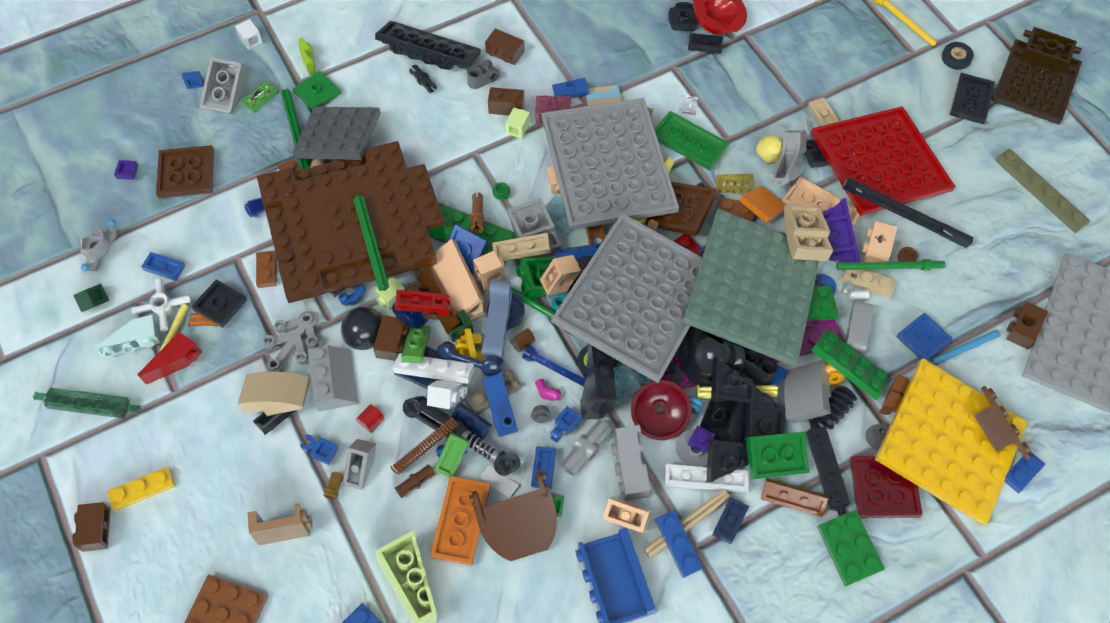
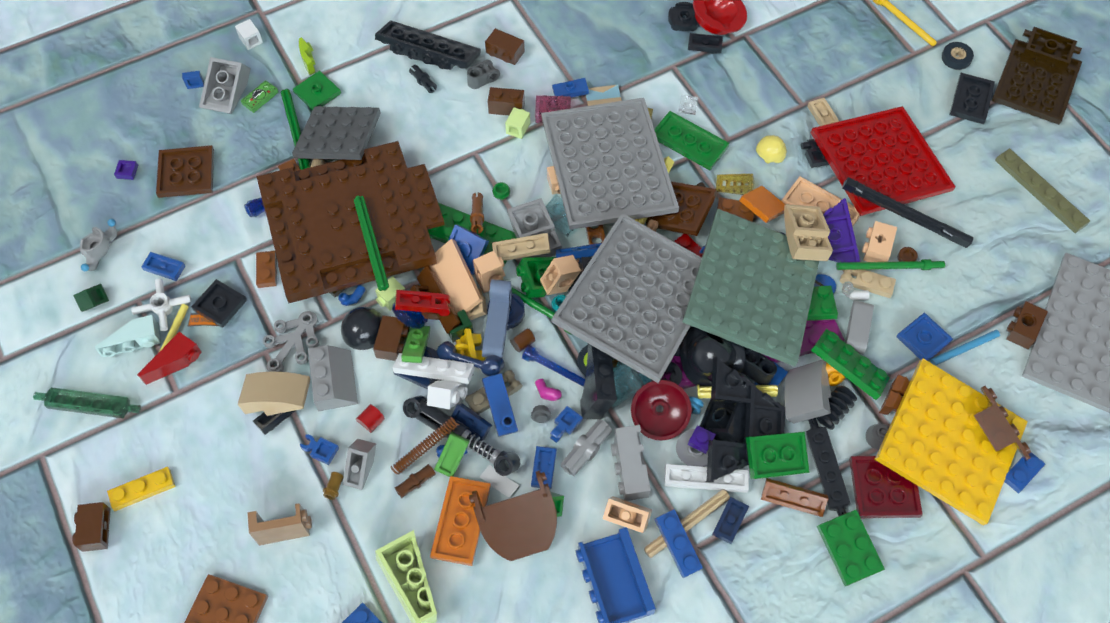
light grey arch [771,130,806,185] -> none

